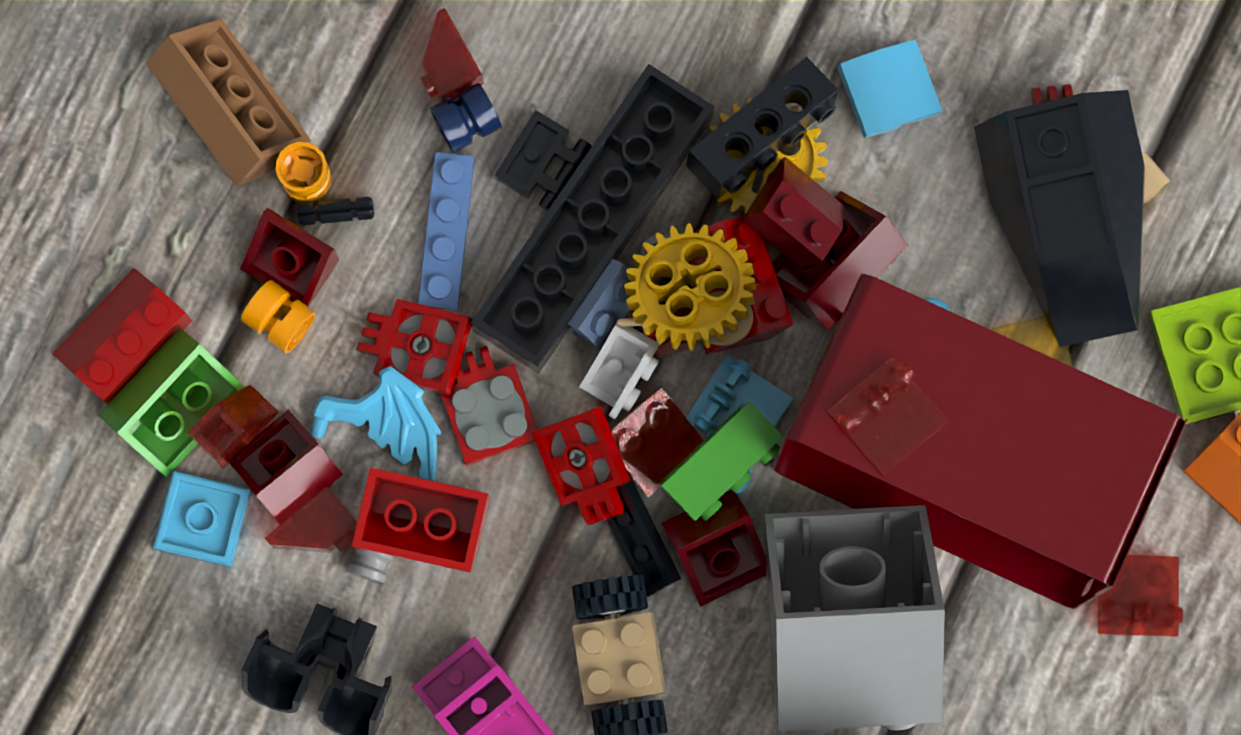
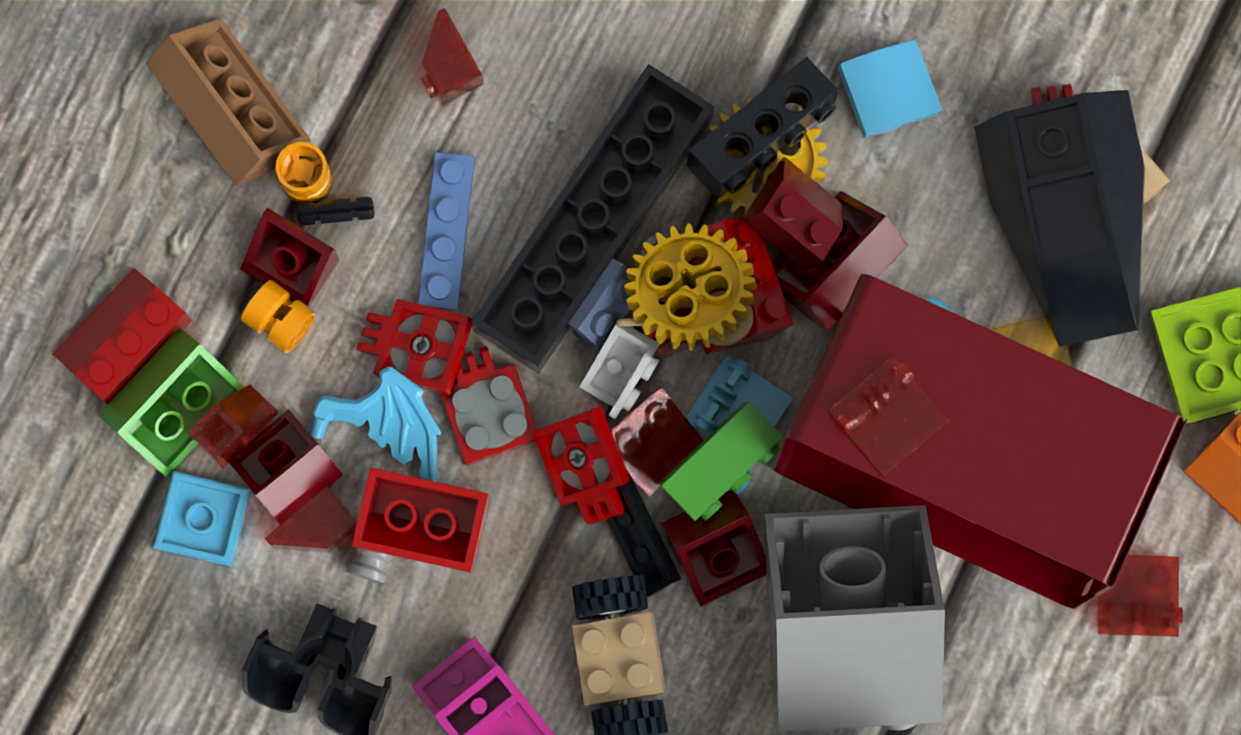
dark blue wheel [430,83,502,153] -> none
black plate [494,110,592,211] -> none

